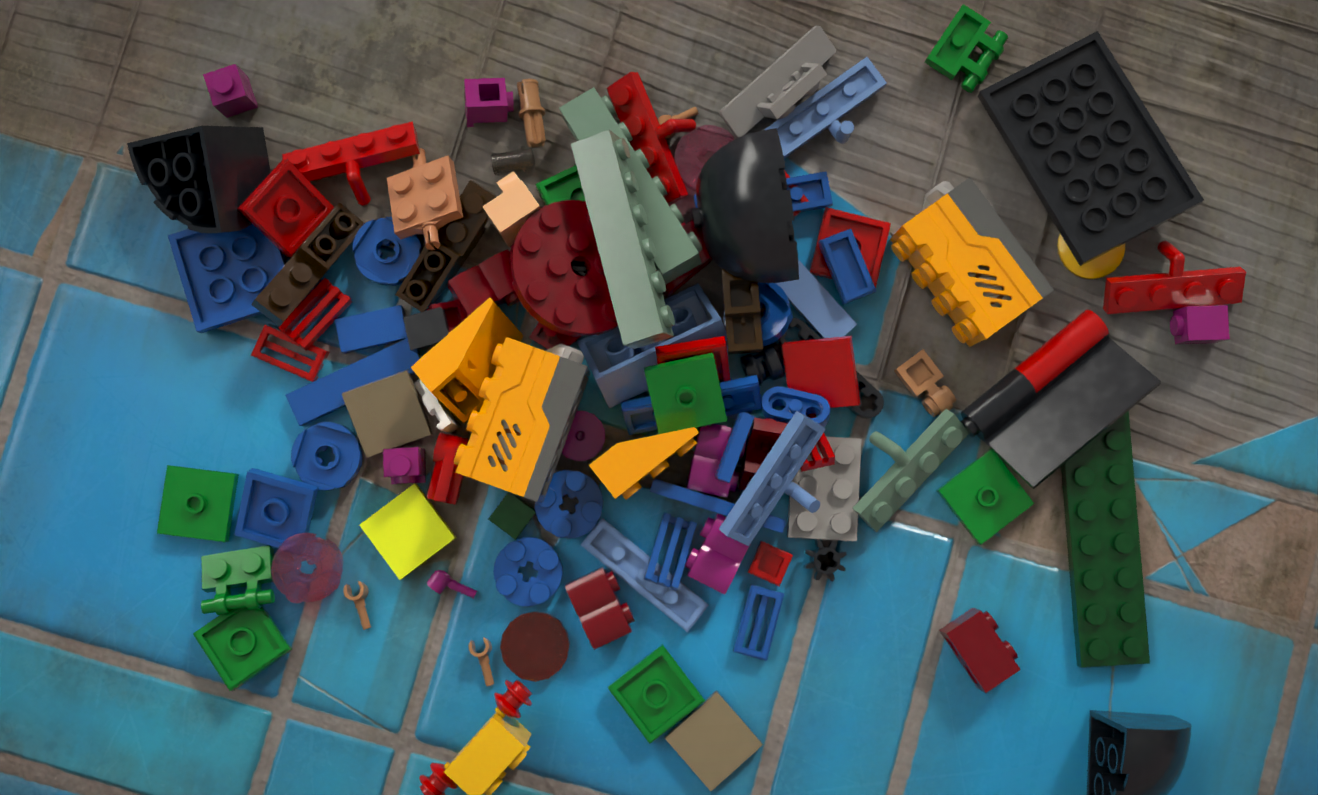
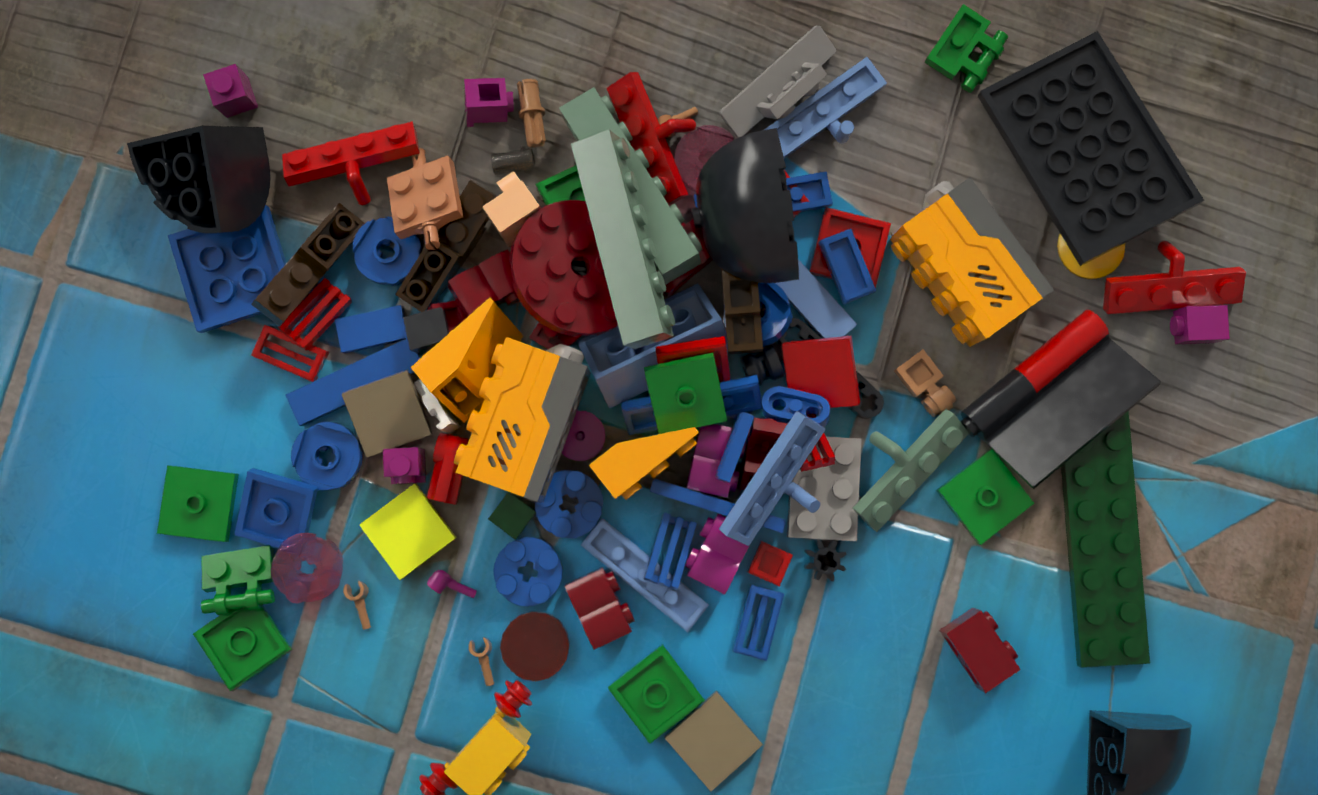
red tile [237,159,335,257] -> none

